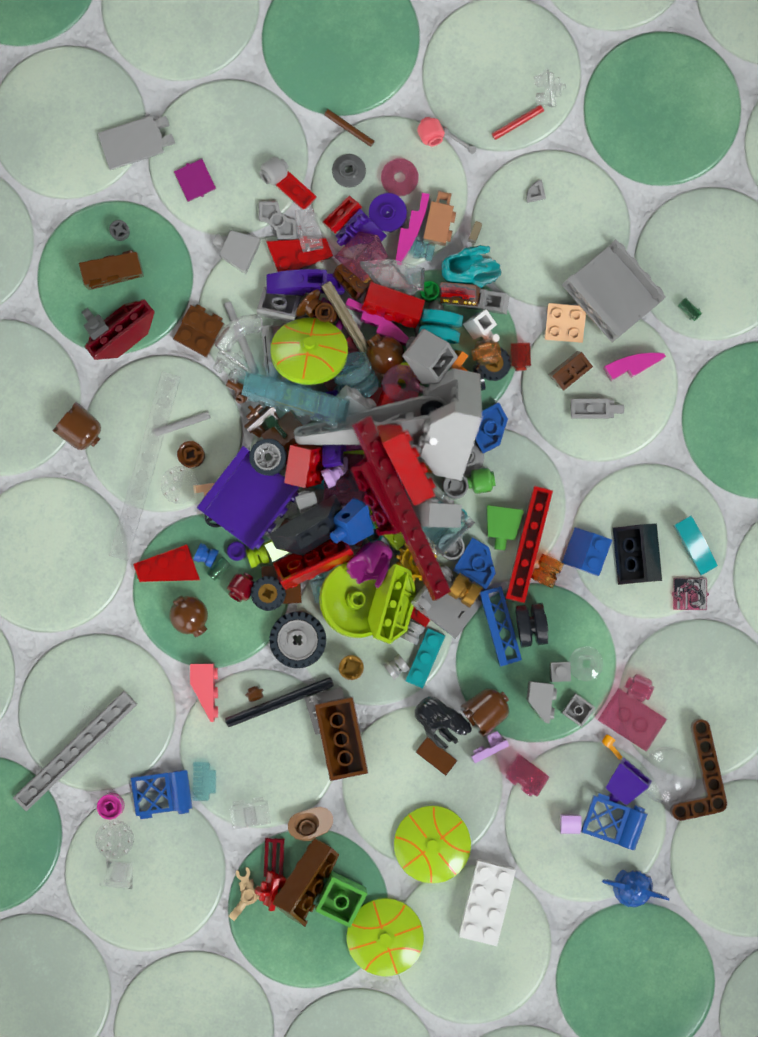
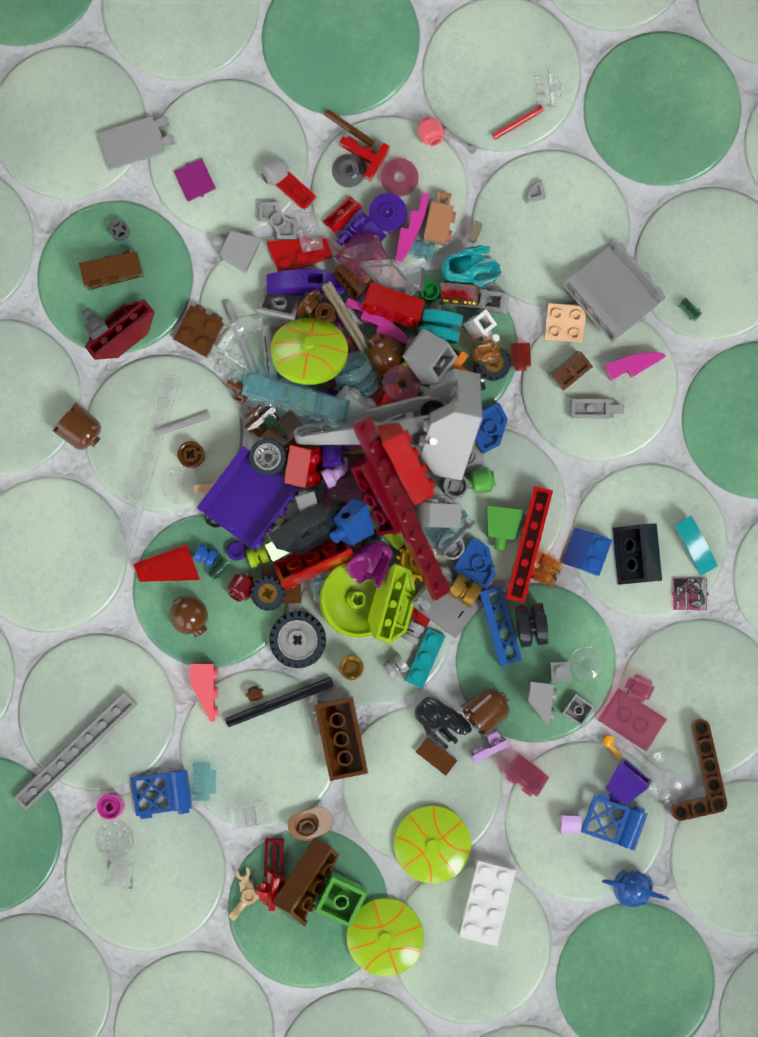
none -> red bracket [339,136,390,182]

